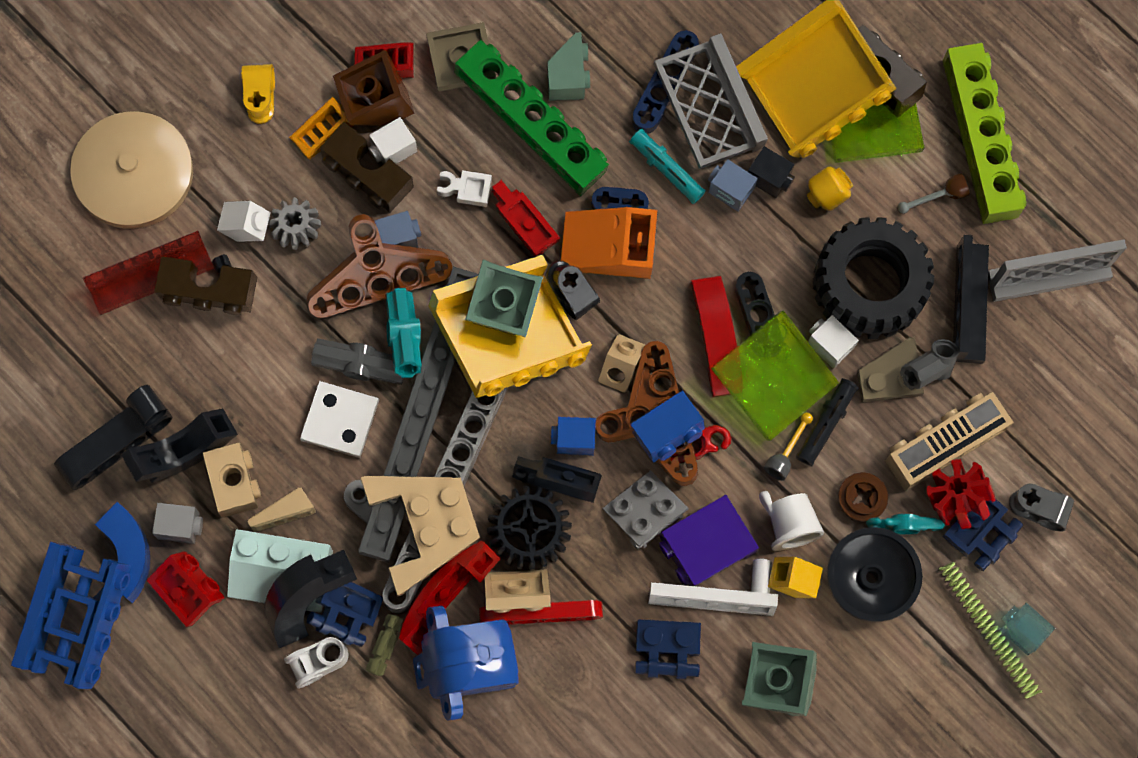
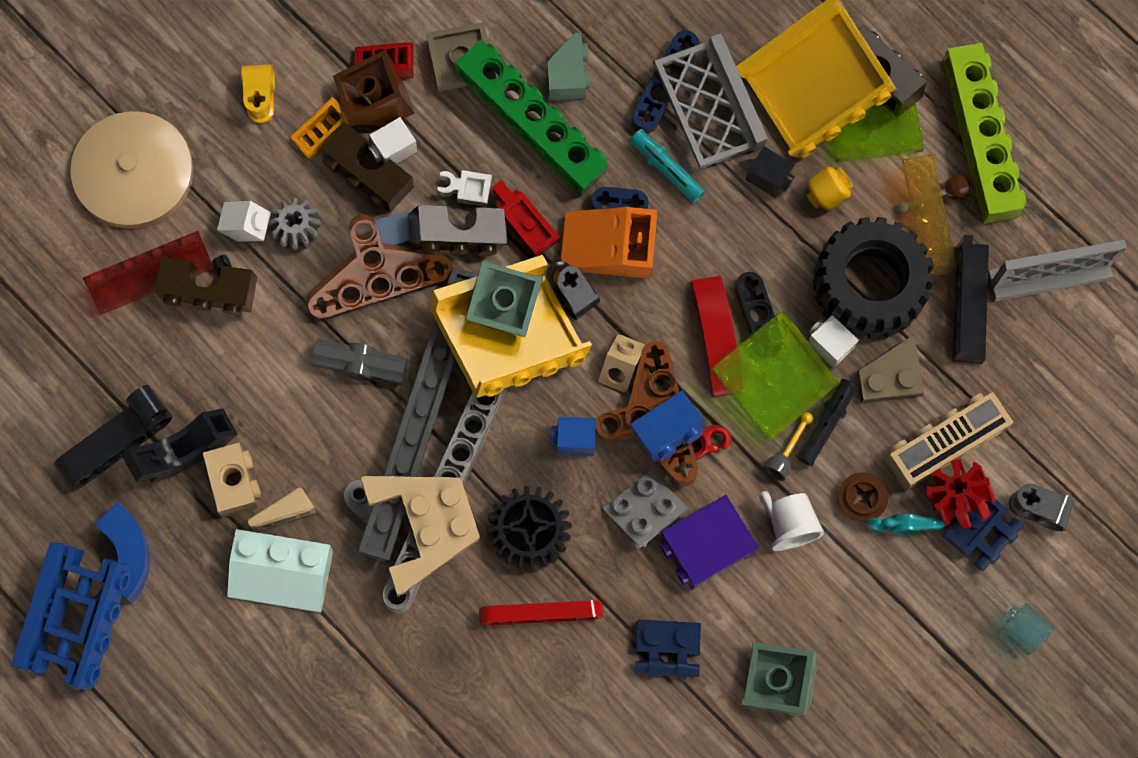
red bracket [146,551,225,627] -> none
light grey brick [152,503,203,544] -> none
black arch [264,550,357,648] -> none
white piece [284,637,349,688] -> none
white tile [300,381,379,458] -> none
dark blue plate [307,582,383,647] -> none
olive axle [366,614,404,676] -> none
teal piece [386,288,422,378] -> none
red slope [399,541,501,655] -> none
blue piece [413,606,519,721] -> none
tan plate [485,569,551,613] -> none
black hinge [512,456,602,503] -> none
white piece [648,559,778,616] -> none
sand blue brick [708,159,758,212] -> none
yellow brick [768,557,823,598] -> none
black dish [827,527,923,622] -> none
dark grey piece [900,339,959,390] -> none
yellowish green piece [939,562,1042,699] -> none
none -> arch [408,205,507,256]
none -> clear yellow plate [902,154,957,276]

